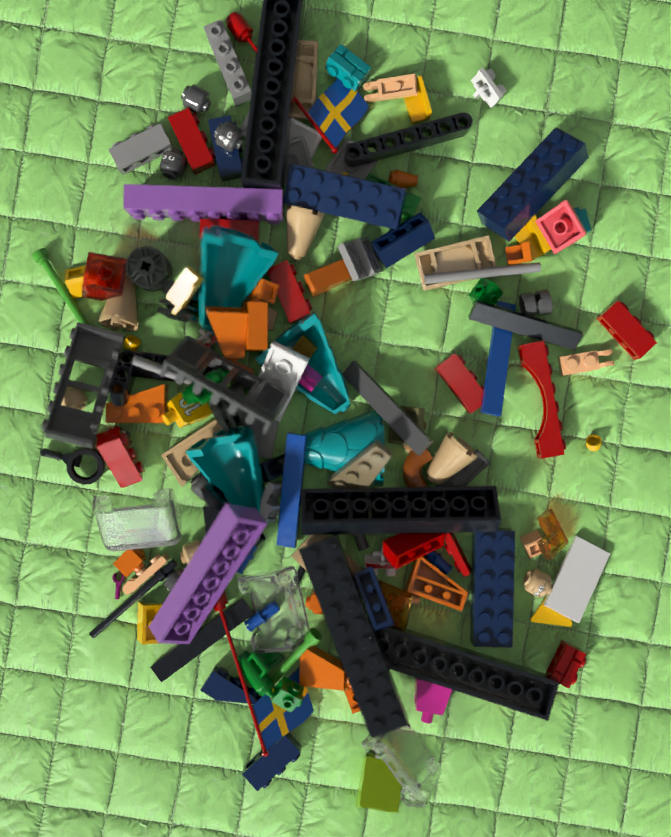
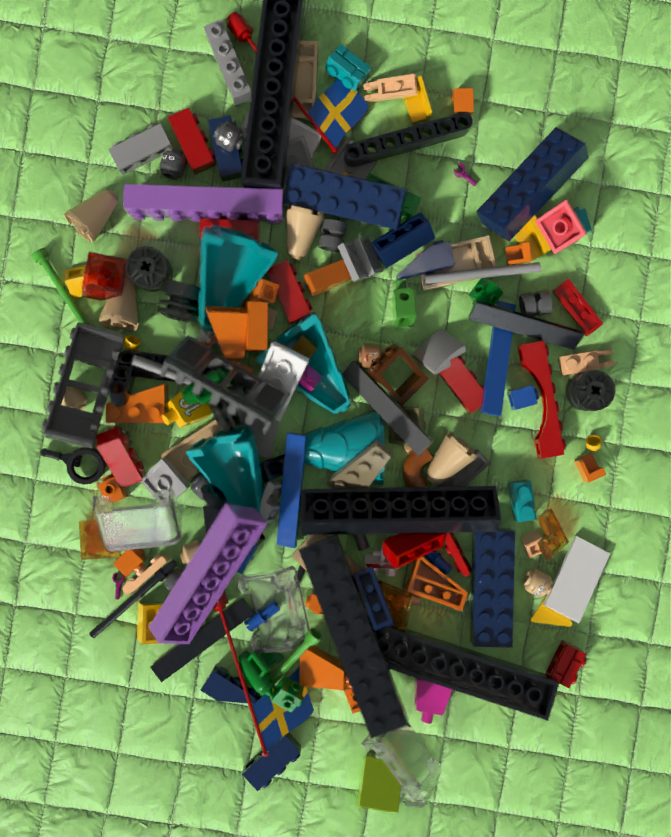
panel [166,266,204,315] -> none
dark grey head [181,84,211,114] -> none
orange cone [388,169,418,188] -> none
white hips [471,68,506,108] -> none
red brick [596,300,657,360] -> none
none -> tan cone [63,189,118,243]
none -> clear orange plate [79,519,121,560]
none -> orange brick [97,474,128,505]
none -> light grey plate [141,456,191,509]
none -> dark grey wheel [318,219,347,252]
none -> medium nougat head [358,343,384,368]
none -> reddish brown window [367,343,429,406]
none -> bright green torso [392,280,416,328]
none -> dark blue slope [396,240,455,281]
none -> light grey slope [412,329,466,375]
none -> orange panel [451,88,474,116]
none -> magenta hand [454,163,477,186]
none -> blue brick [507,385,539,410]
none -> teal brick [508,480,537,522]
none -> red plate [552,279,603,336]
none -> pearl dark grey wheel [566,370,615,411]
none -> orange panel [574,453,606,482]

